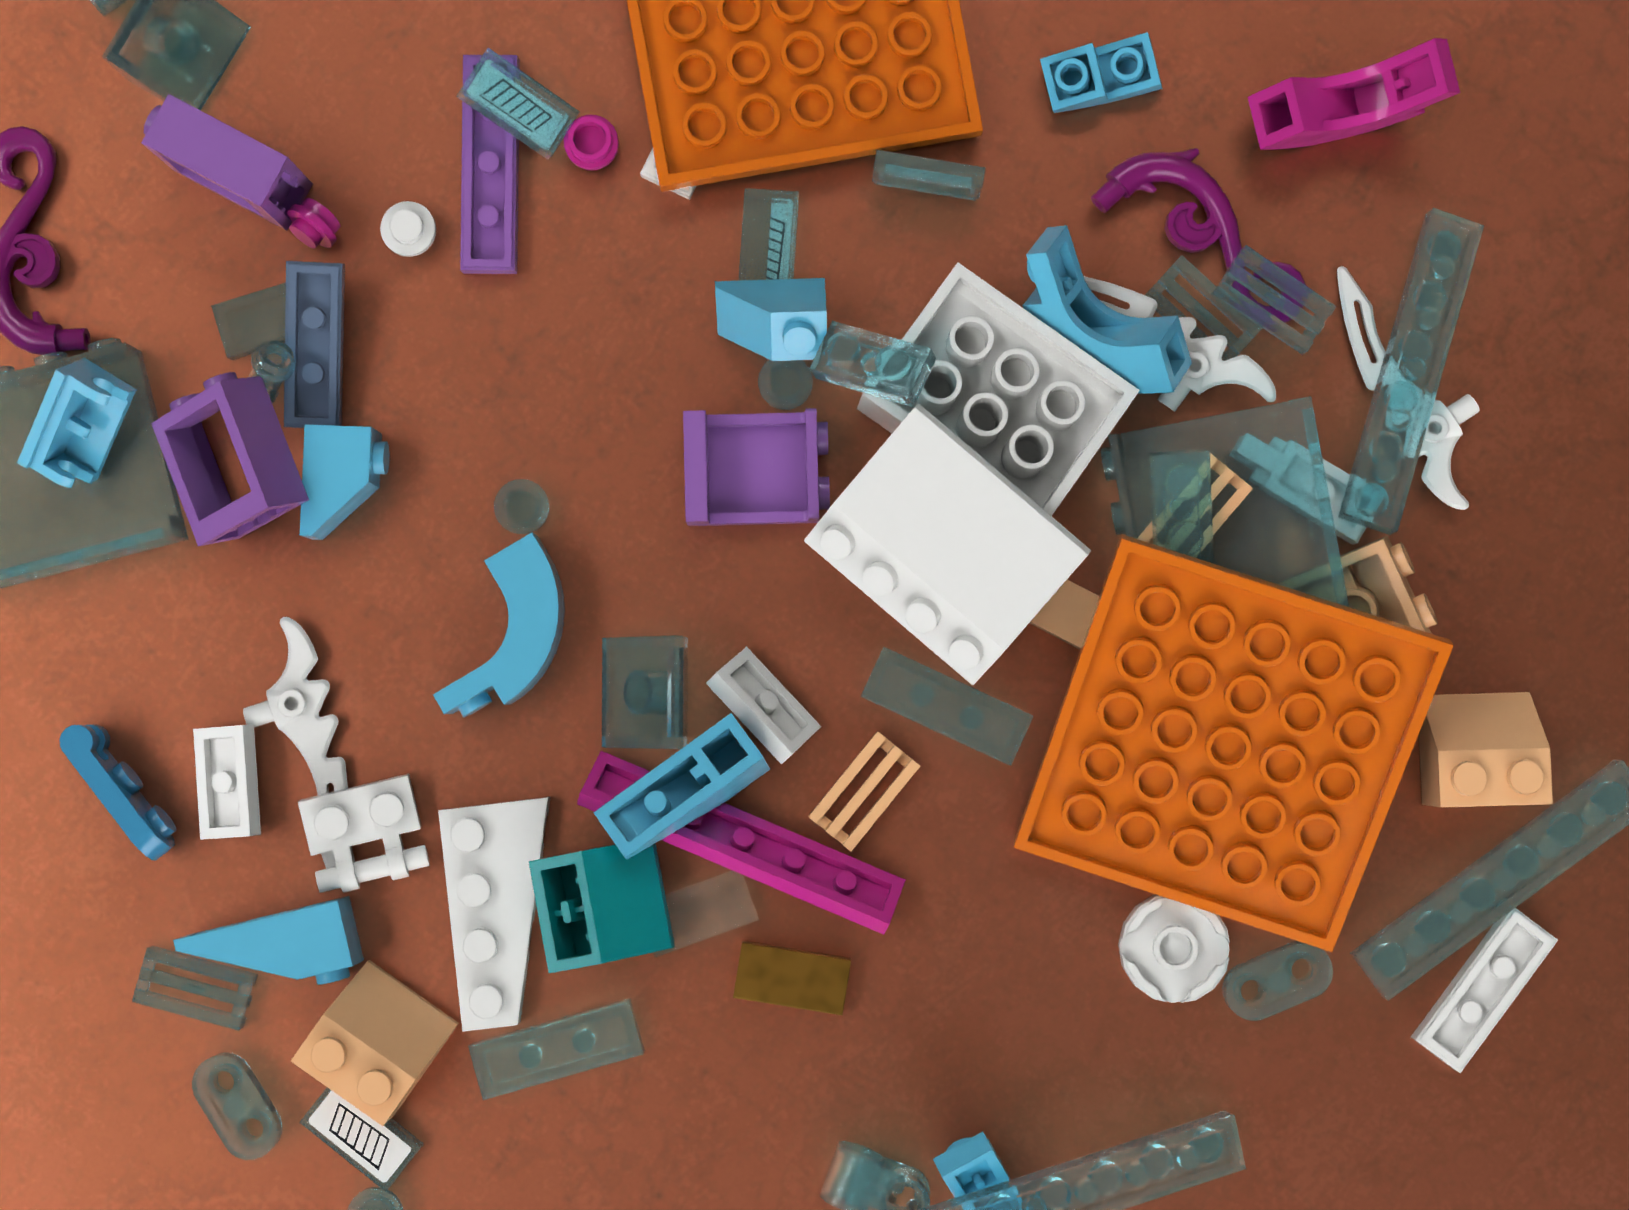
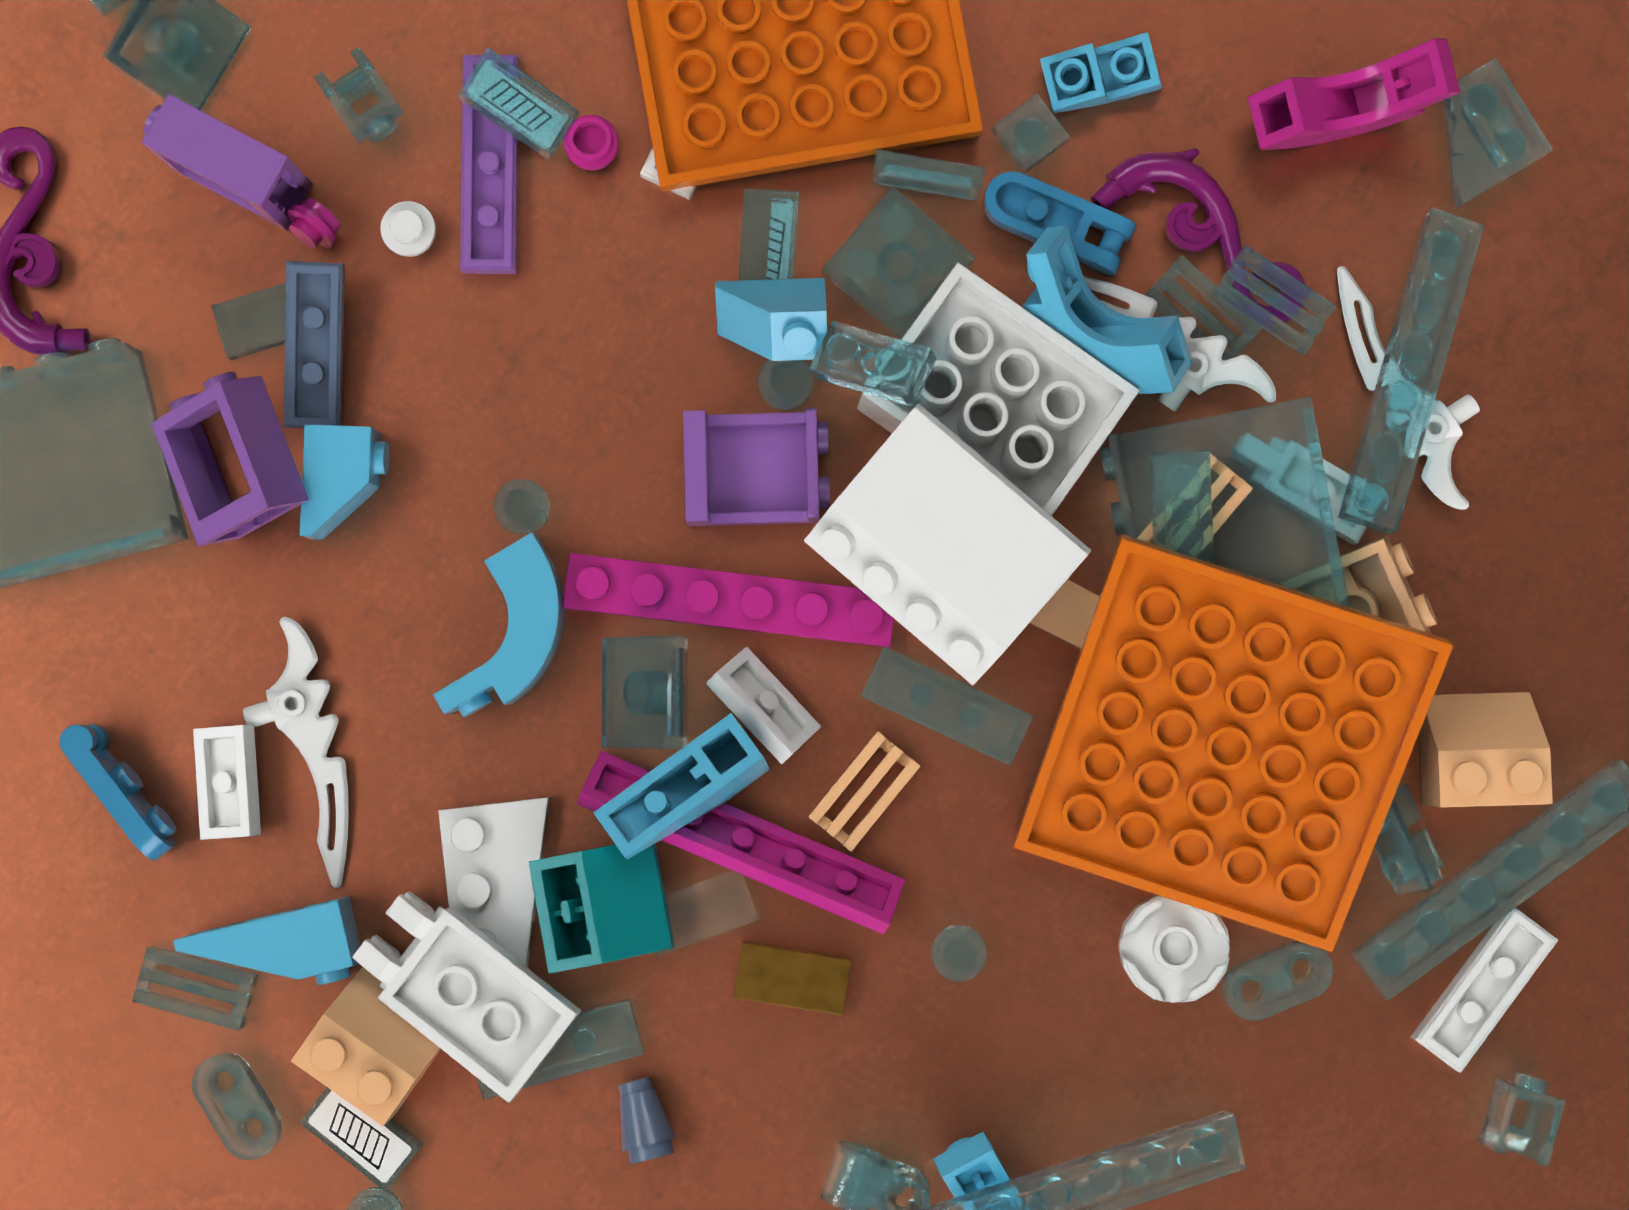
medium azure hinge [17,358,137,488] -> none
clear light blue pin [247,340,296,403] -> none
white plate [298,773,430,893] -> none
none -> clear light blue window [314,47,404,143]
none -> white tile [352,891,581,1103]
none -> dark pink plate [563,553,894,648]
none -> sand blue cone [618,1077,676,1164]
none -> clear light blue plate [822,187,976,340]
none -> clear light blue plate [931,925,987,981]
none -> dark azure plate [983,171,1137,277]
none -> clear light blue plate [992,94,1070,174]
none -> clear light blue hinge [1374,783,1444,895]
none -> clear light blue wing [1444,57,1553,208]
none -> clear light blue window [1477,1072,1566,1167]

